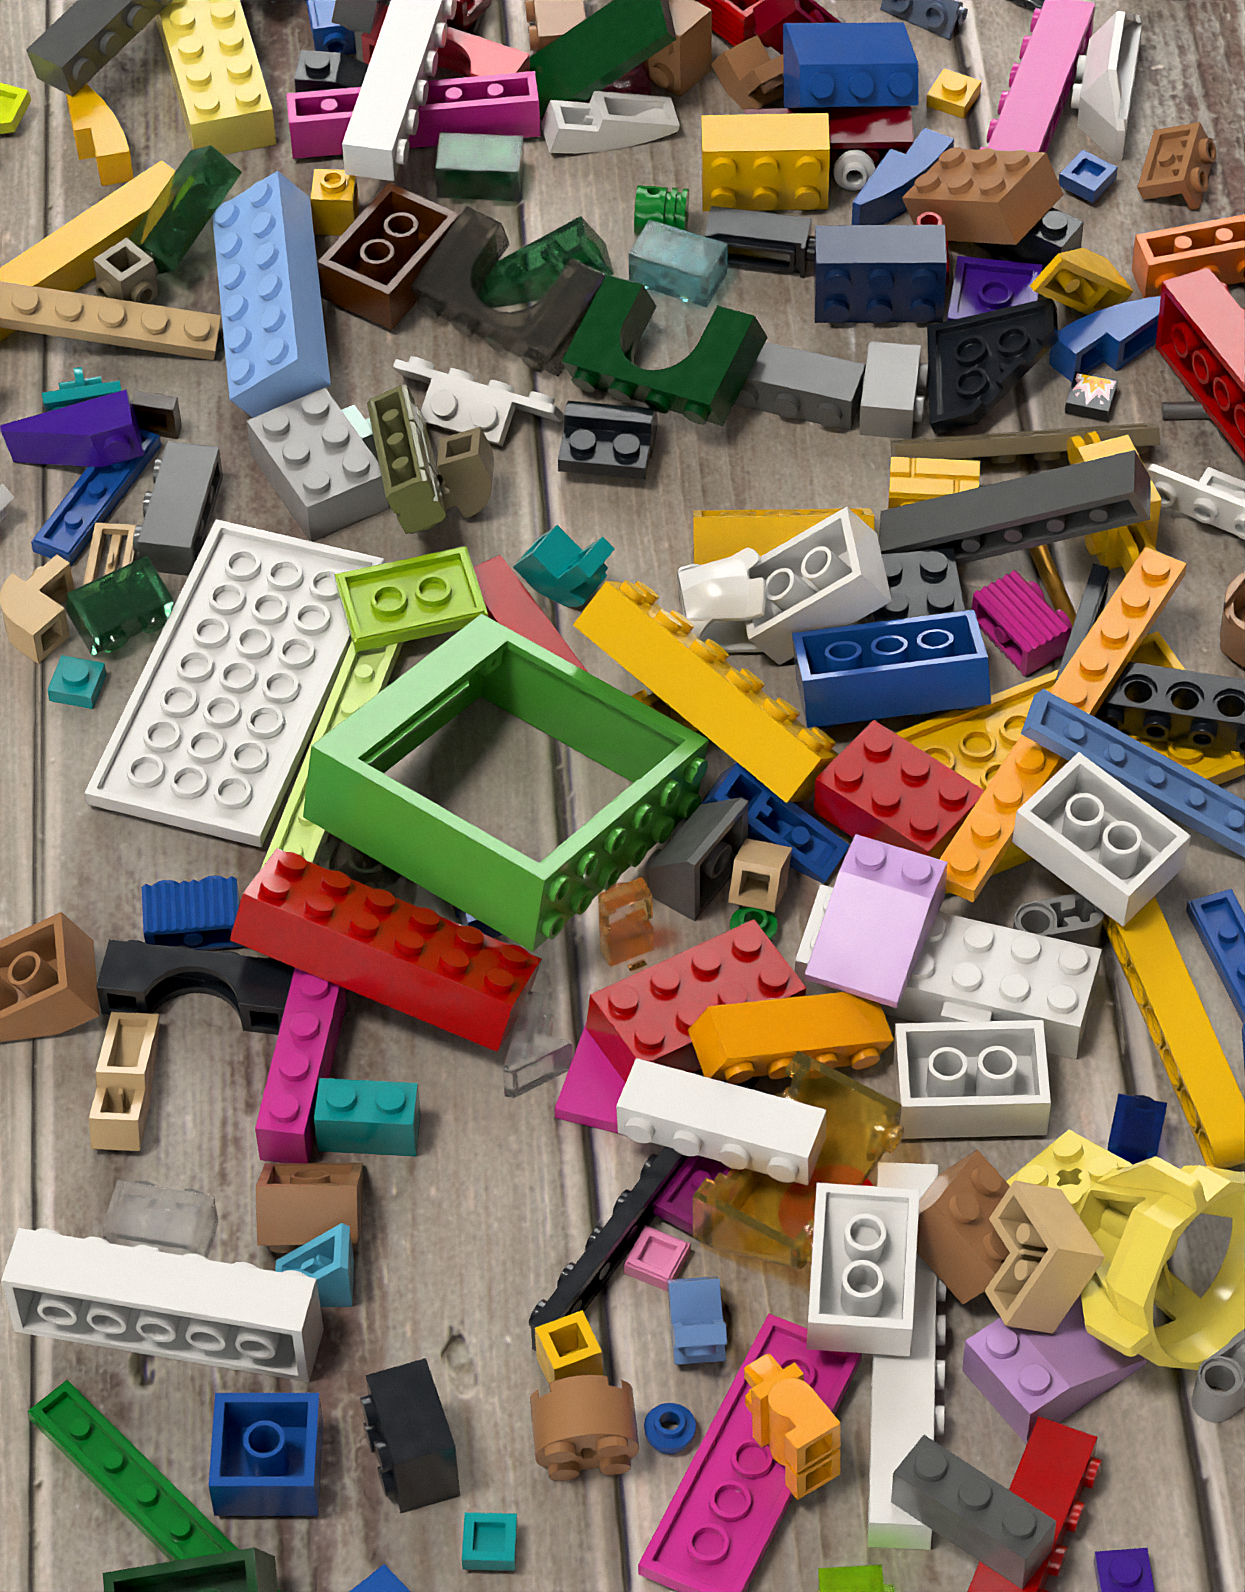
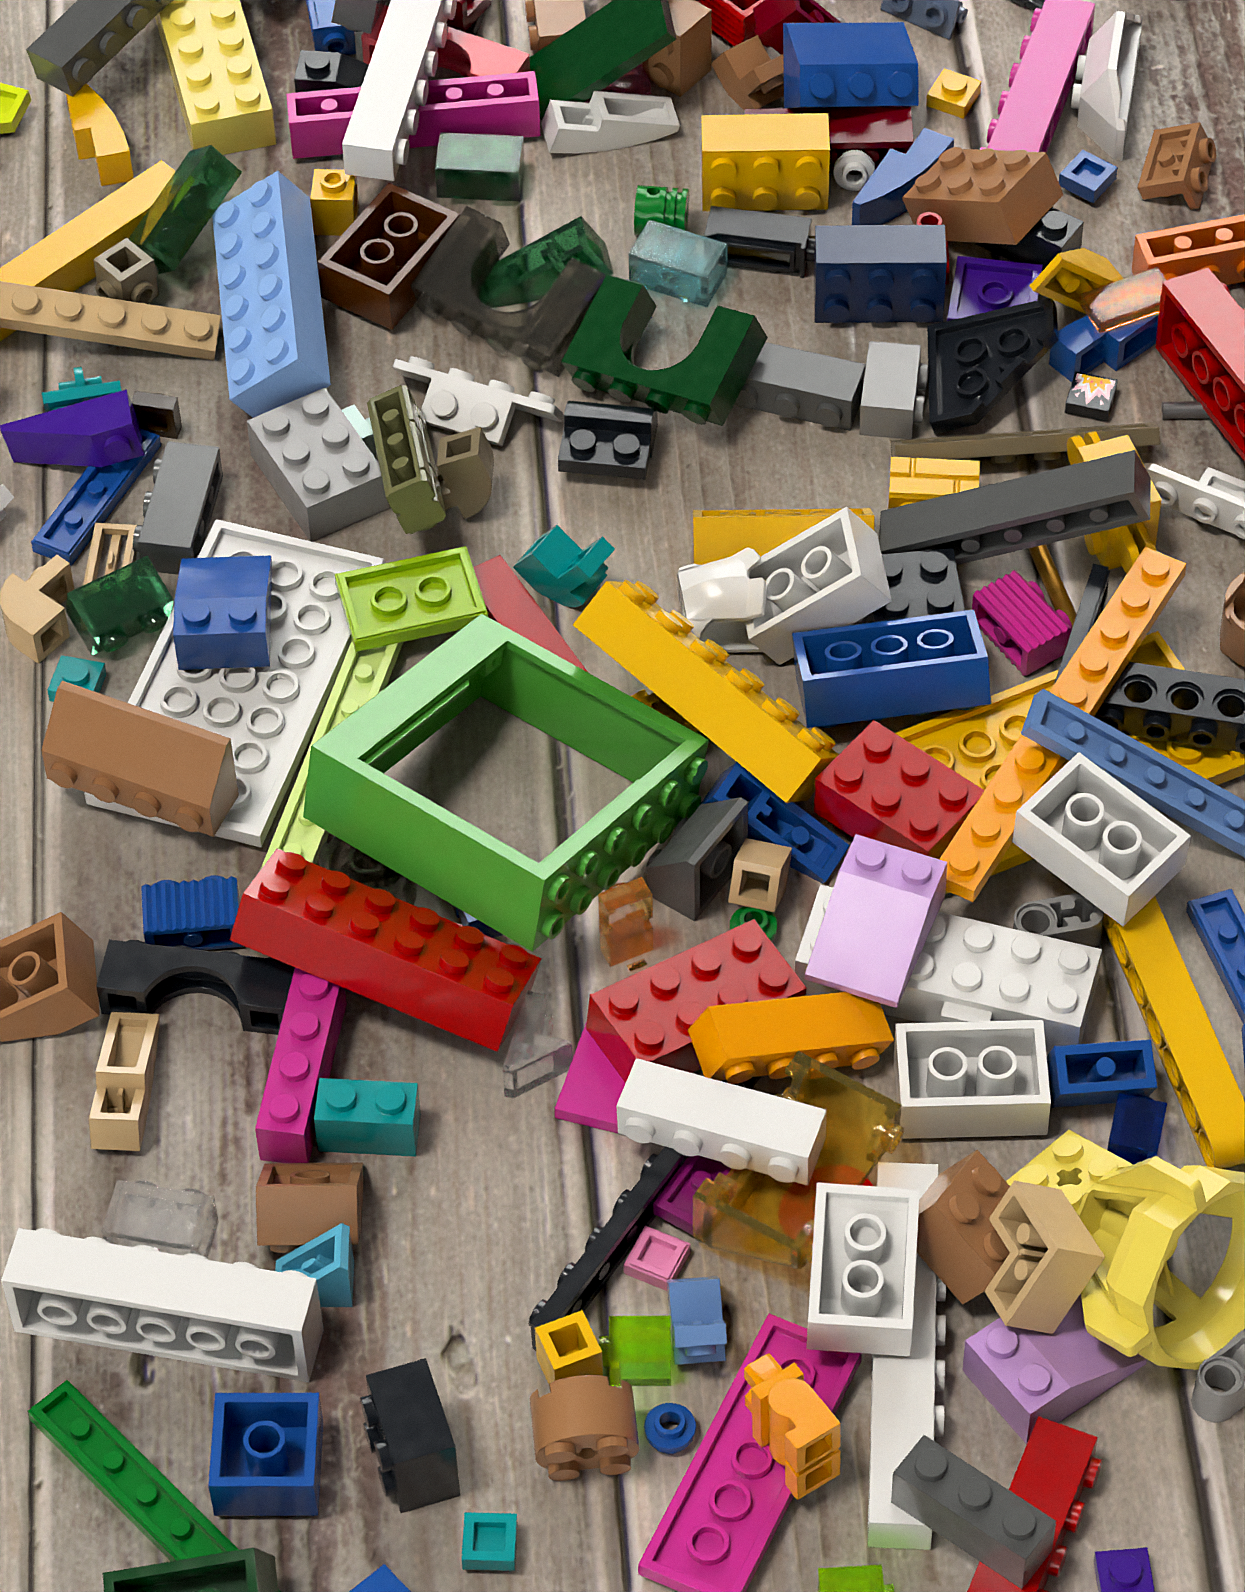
none -> medium nougat slope [41,681,239,837]
none -> blue slope [173,555,272,670]
none -> clear neon green brick [599,1316,671,1386]
none -> blue brick [1047,1039,1157,1108]
none -> clear orange tile [1080,267,1166,333]

